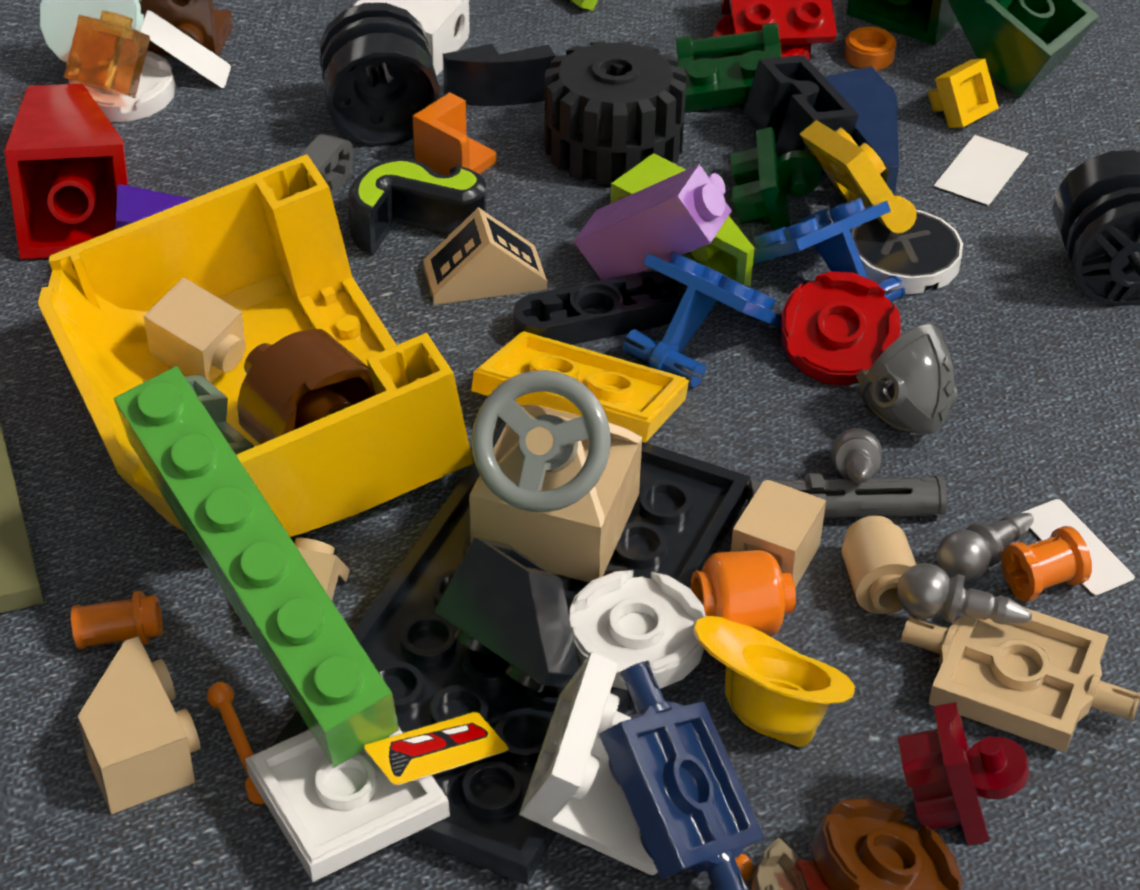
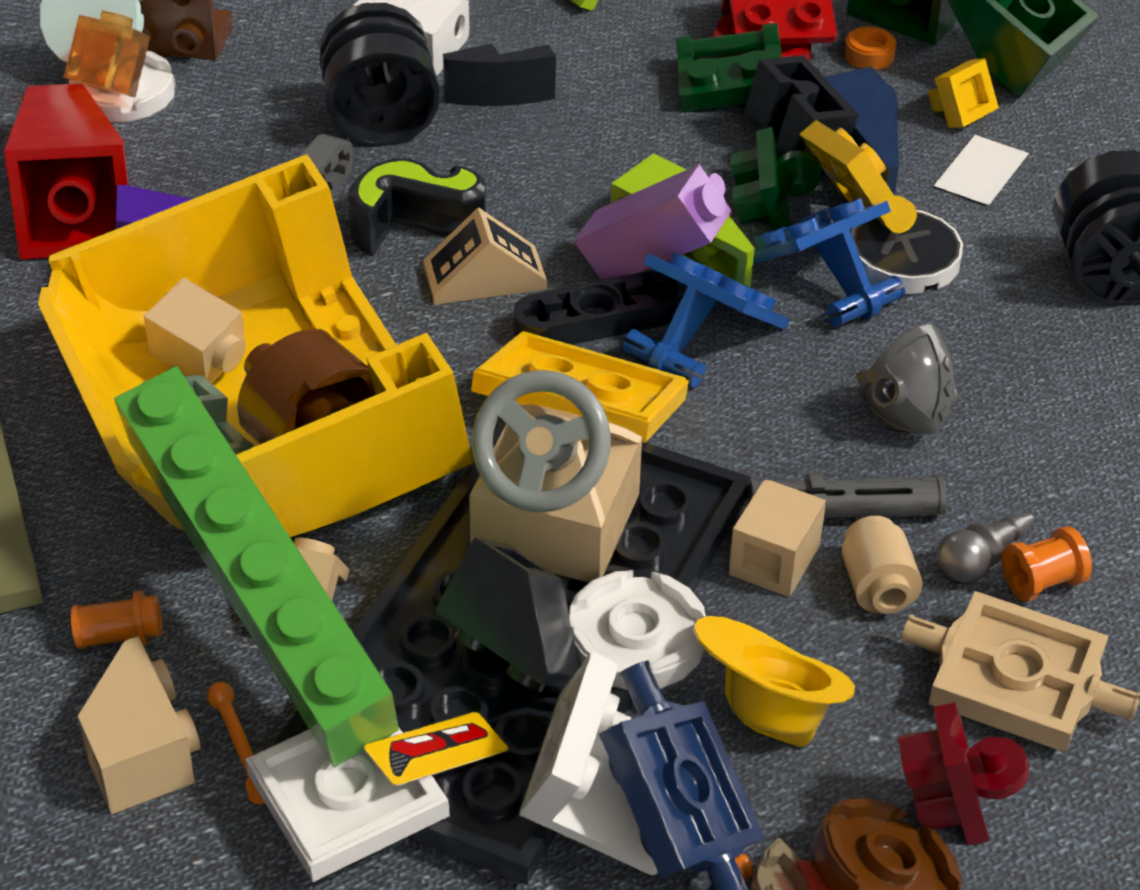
white sticker [140,10,231,88] -> none
orange panel [413,93,496,176] -> none
black wheel [544,41,686,185] -> none
orange head [690,550,796,637] -> none
red tile [781,272,901,385] -> none
flat silver bar [831,428,882,483] -> none
flat silver bar [897,563,1032,625] -> none
white sticker [1022,499,1135,595] -> none

